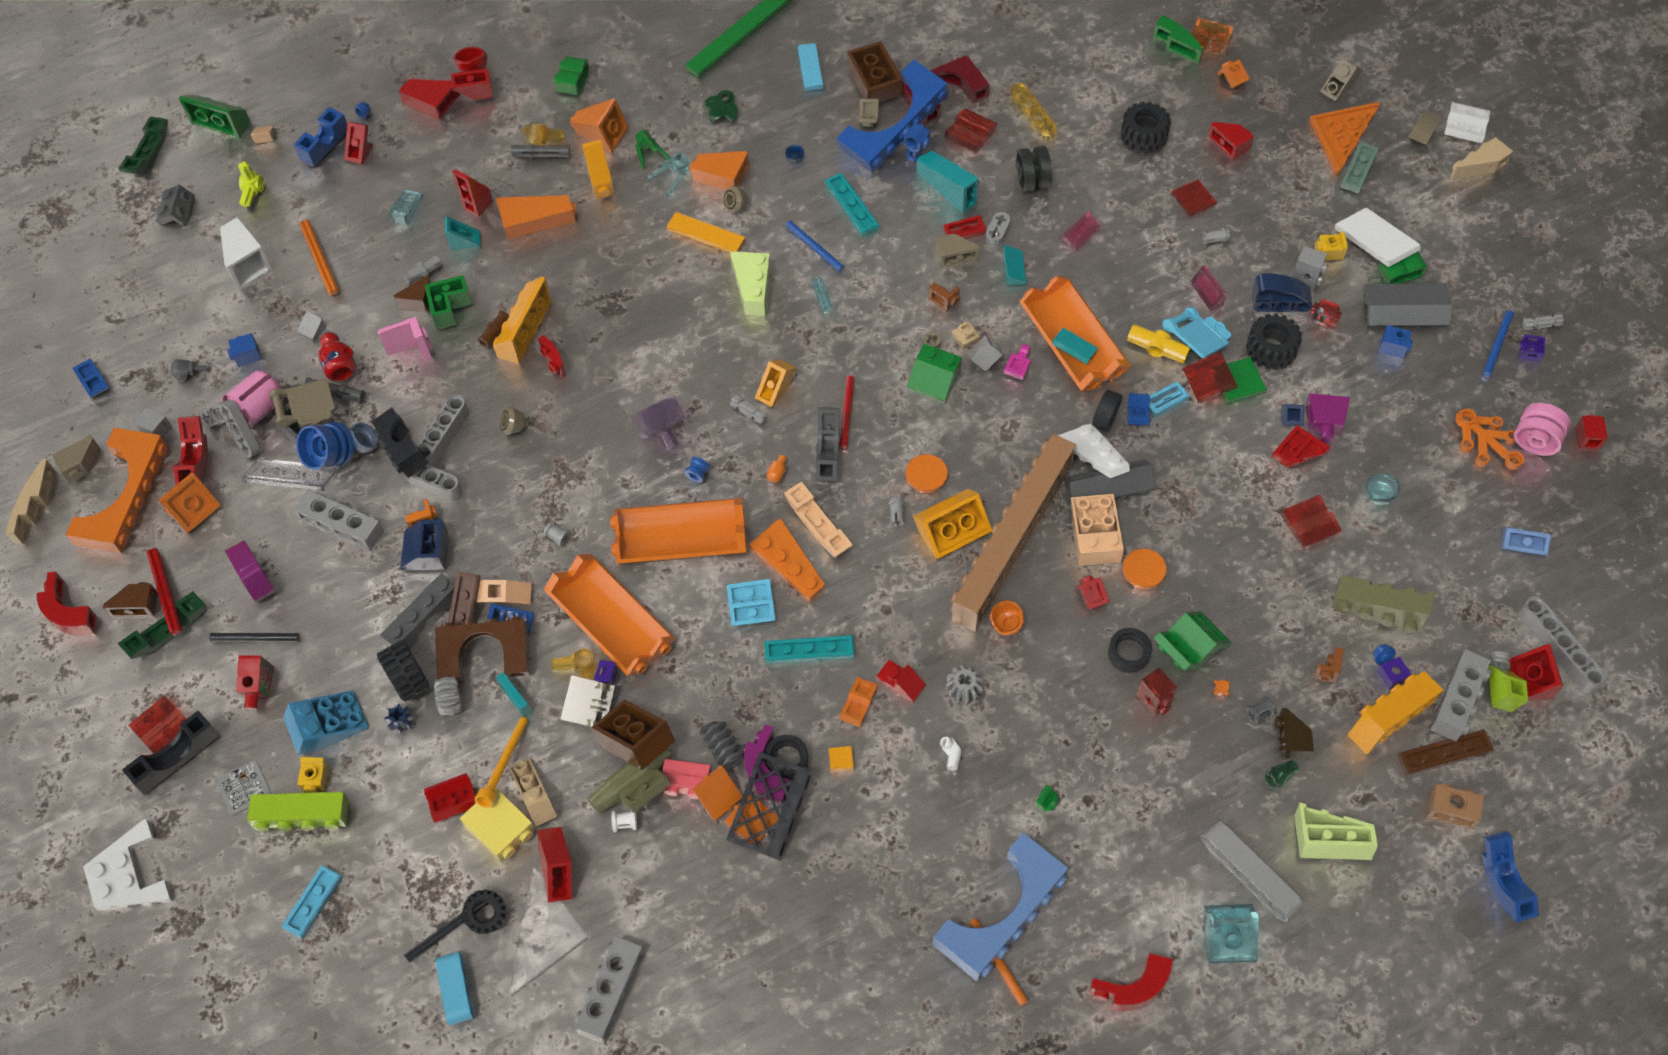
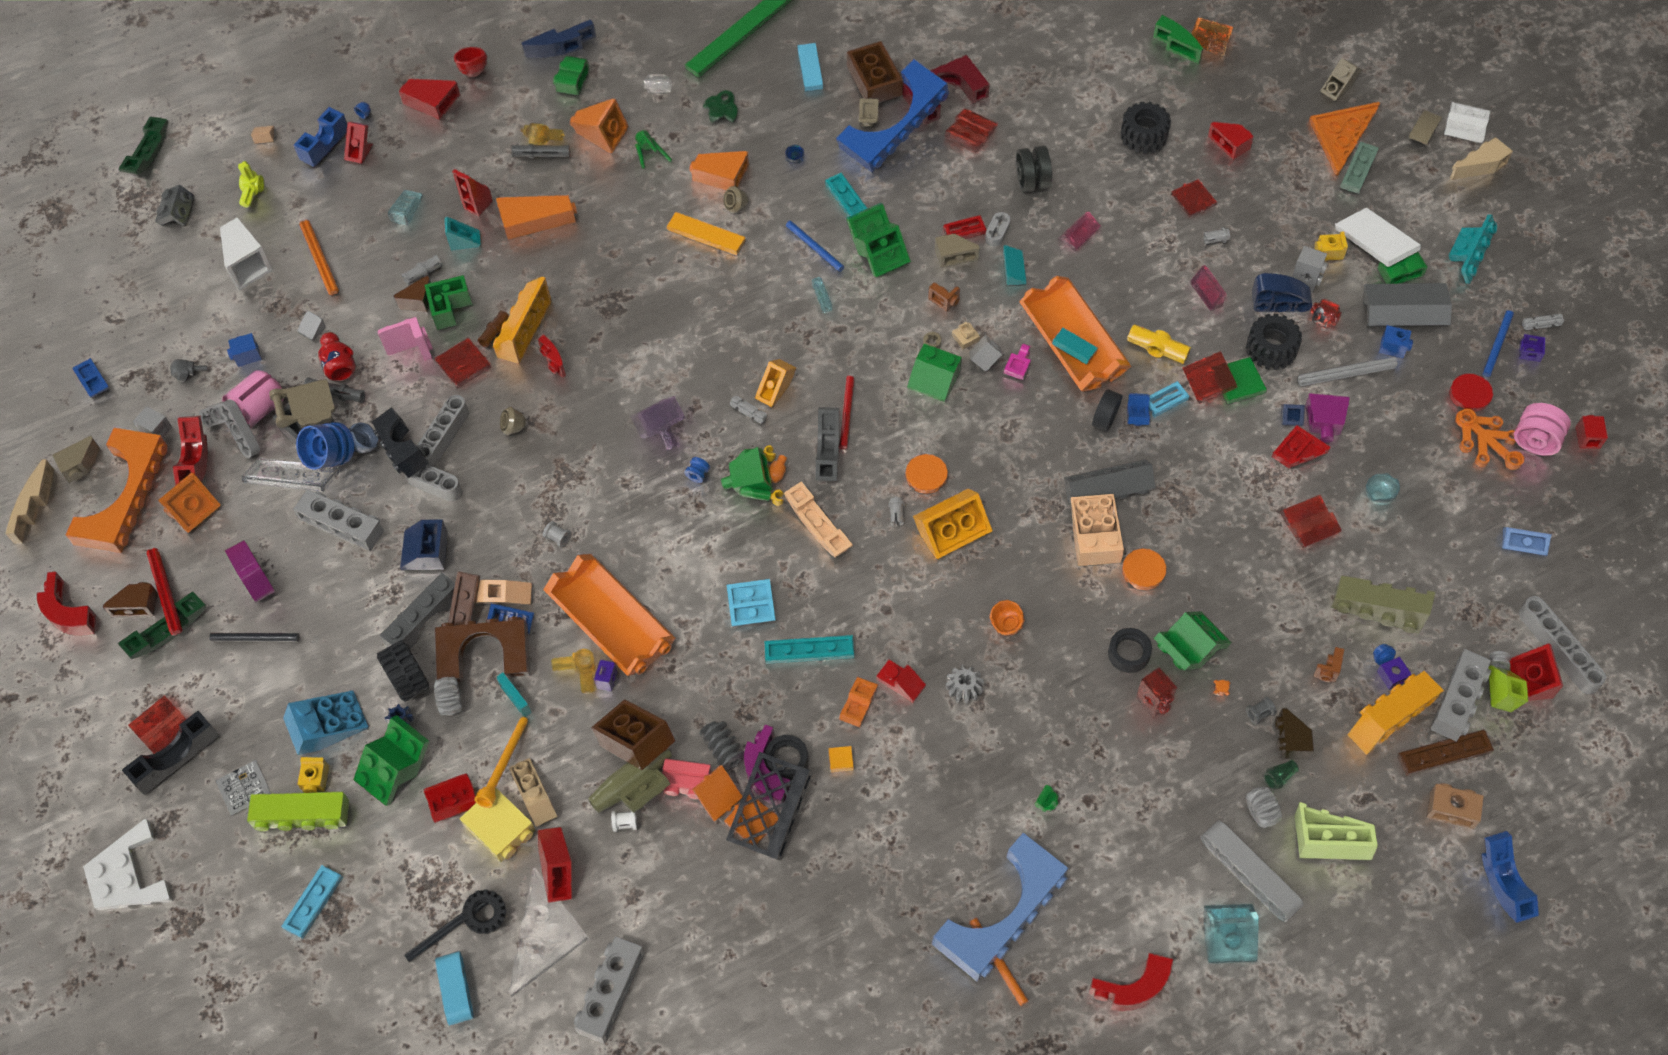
green slope [179,95,251,138] -> none
red torso [236,655,274,710] -> none
orange bracket [405,499,438,527] -> none
red slope [451,68,493,100] -> none
hinge [561,675,615,727] -> none
light orange slope [582,139,614,199] -> none
orange cylinder [610,498,746,564] -> none
clear light blue plant [647,152,689,197] -> none
yellowish green wedge [730,251,771,316] -> none
orange wing [749,518,825,602] -> none
blue connector [902,123,931,162] -> none
teal slope [917,150,979,214] -> none
white arm [940,736,962,771] -> none
medium nougat brick [950,434,1076,632] -> none
clear yellow beam [1010,83,1057,140] -> none
white wing [1058,423,1130,478] -> none
red bracket [1075,575,1110,610] -> none
medium azure piece [1162,306,1231,359] -> none
orange bracket [1217,59,1250,89] -> none
none -> green bracket [353,715,430,806]
none -> clear red tile [434,338,491,389]
none -> dark blue slope [521,19,596,58]
none -> clear brick [644,74,672,94]
none -> green torso [721,445,784,506]
none -> green bracket [846,203,911,277]
none -> light grey gear [1246,786,1282,828]
none -> light grey axle [1297,356,1398,386]
none -> teal bracket [1448,214,1497,284]
none -> red tile [1449,374,1493,412]

